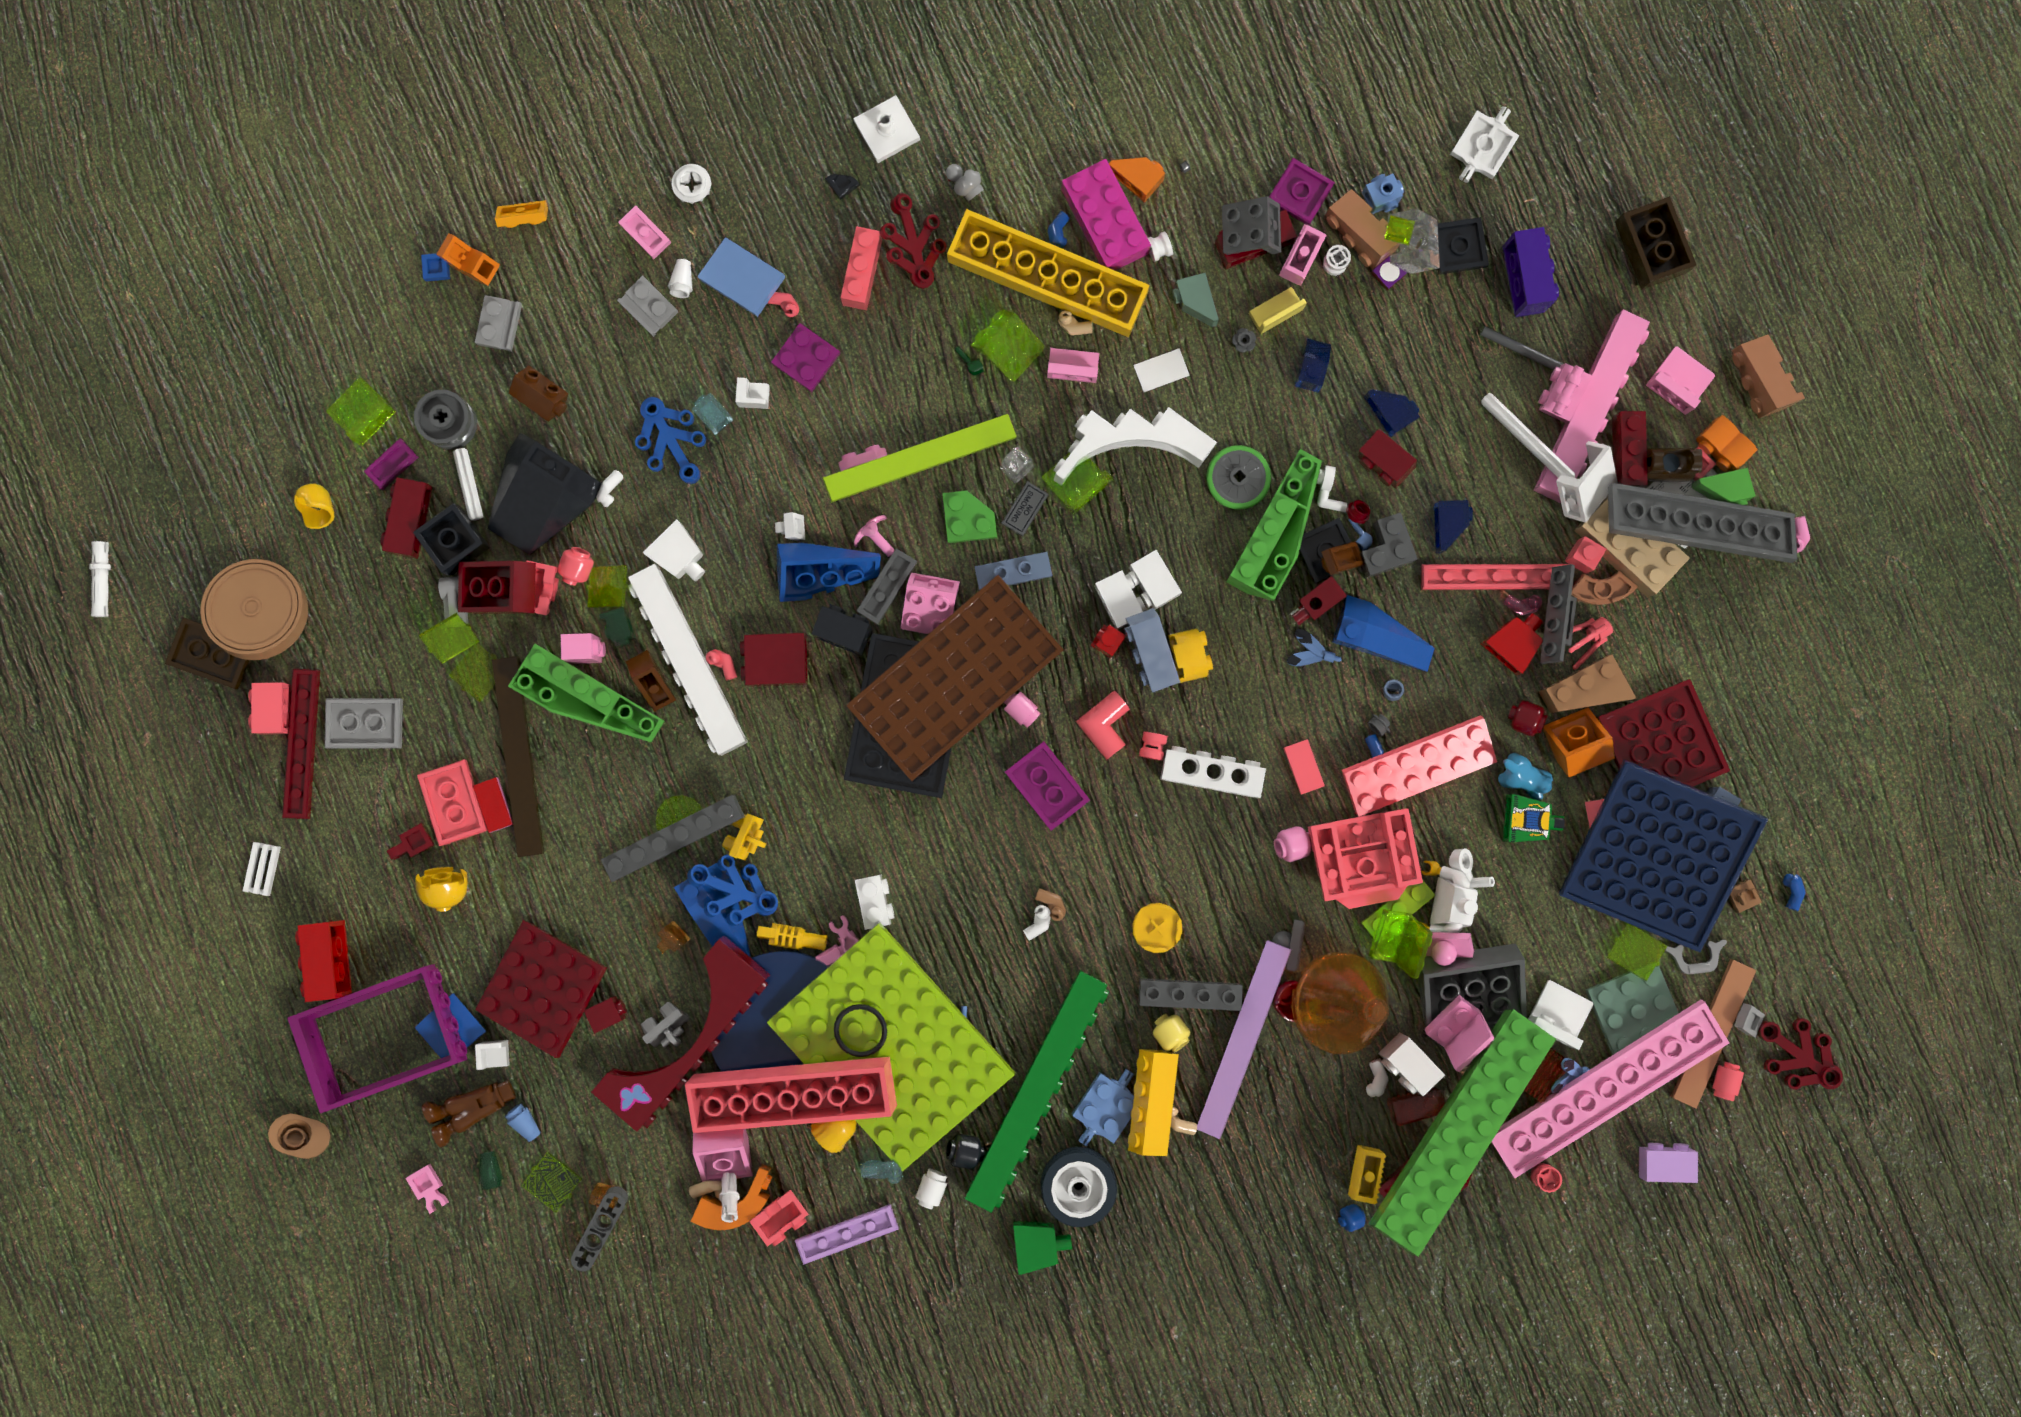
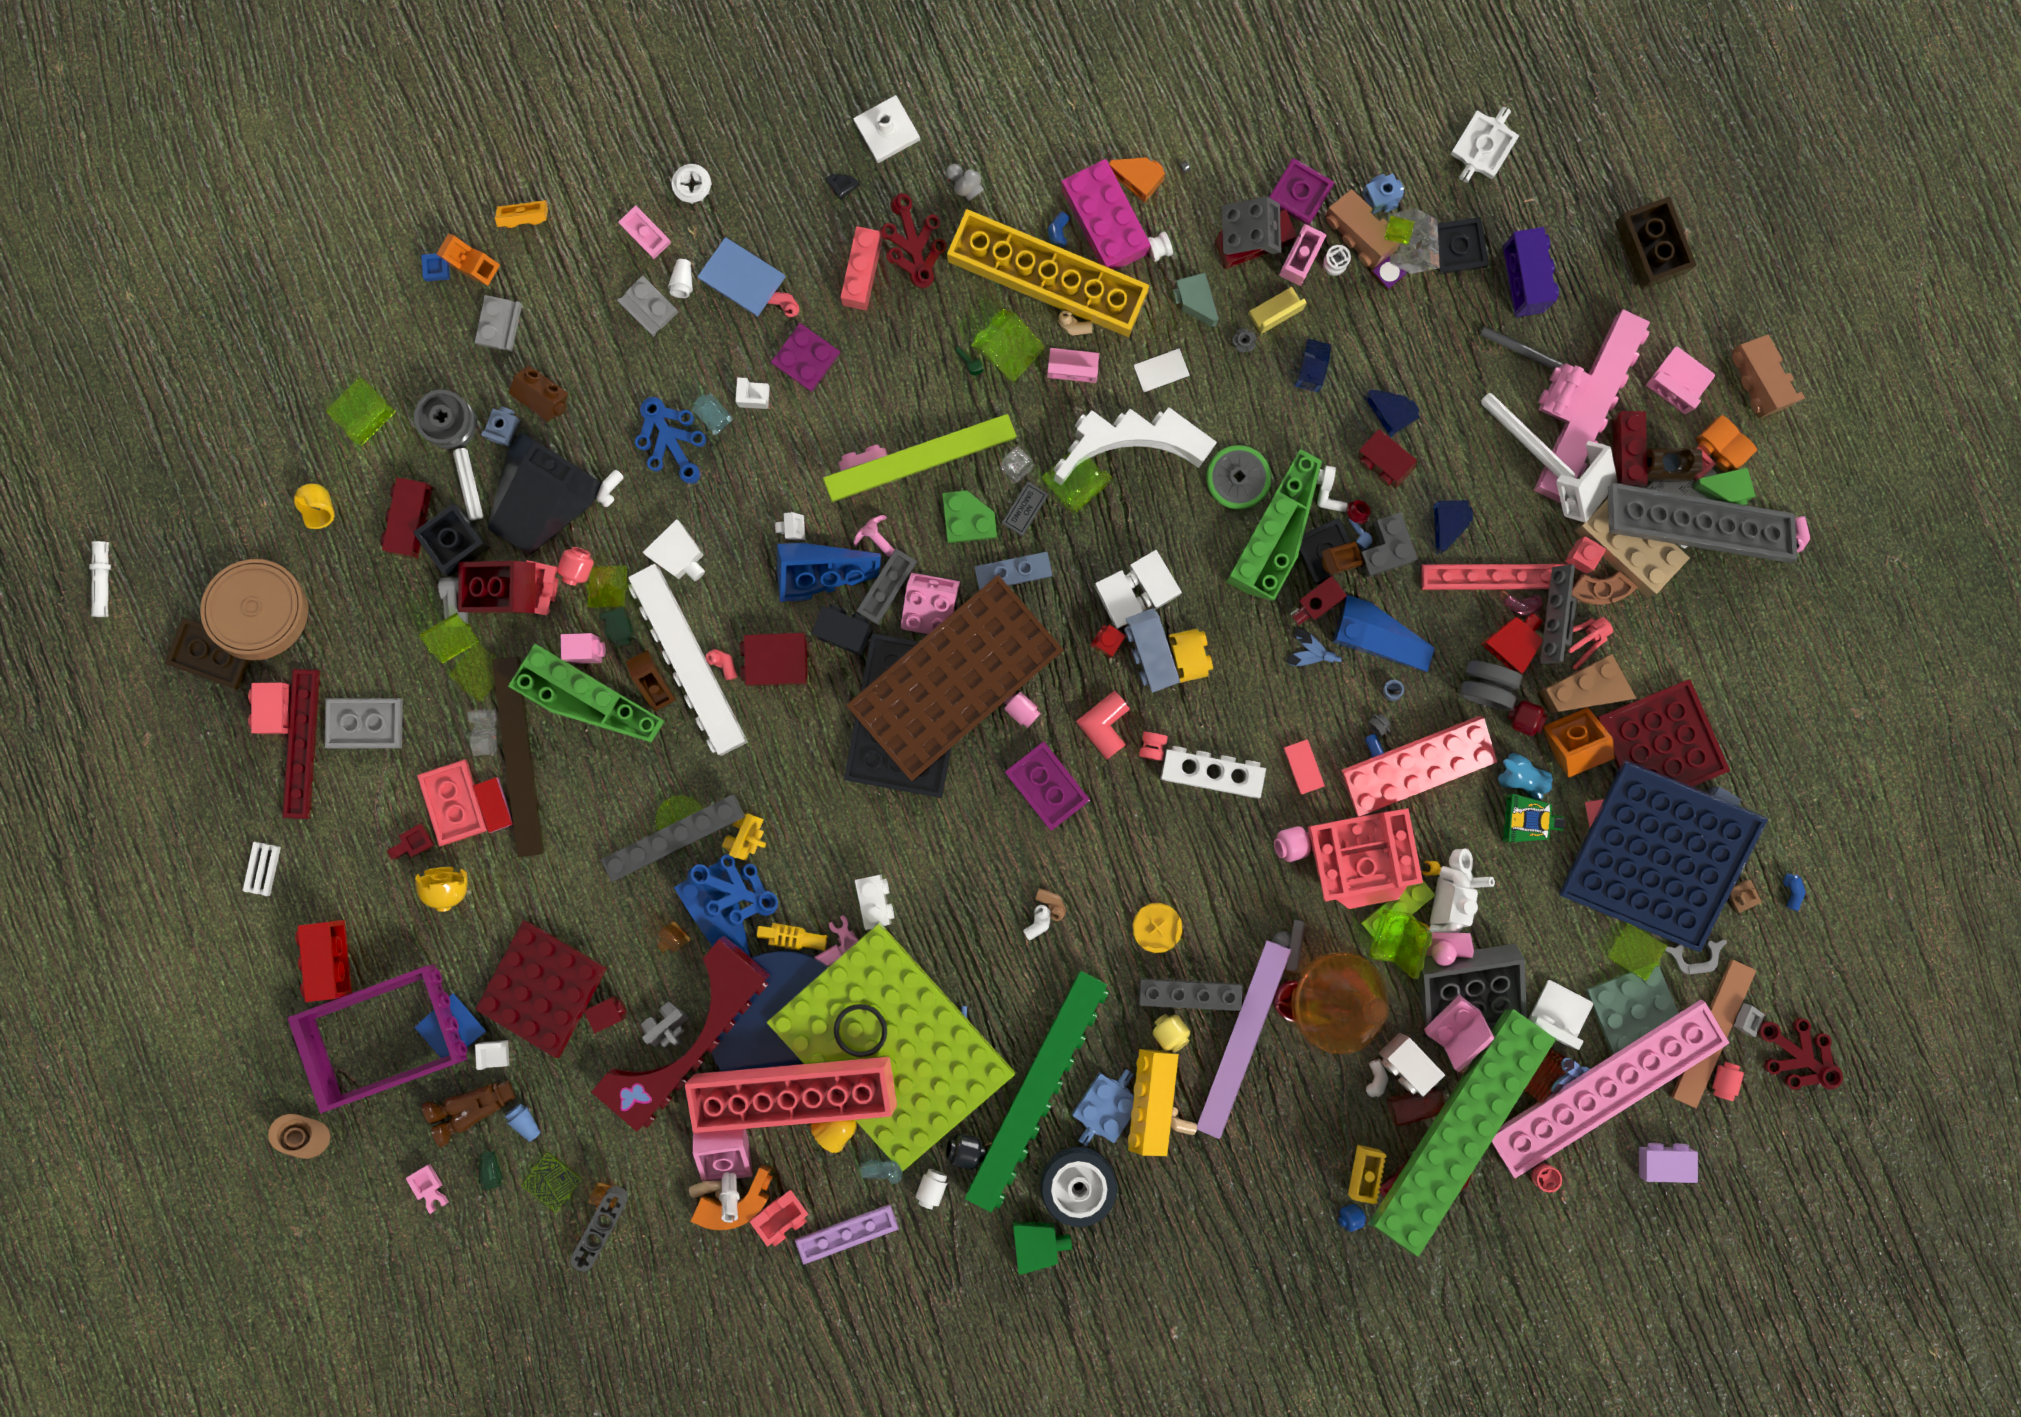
magenta tile [364,438,419,490] -> none
none -> clear leg [467,709,497,756]
none -> sand blue brick [481,406,521,448]
none -> dark grey wheel [1458,660,1523,711]

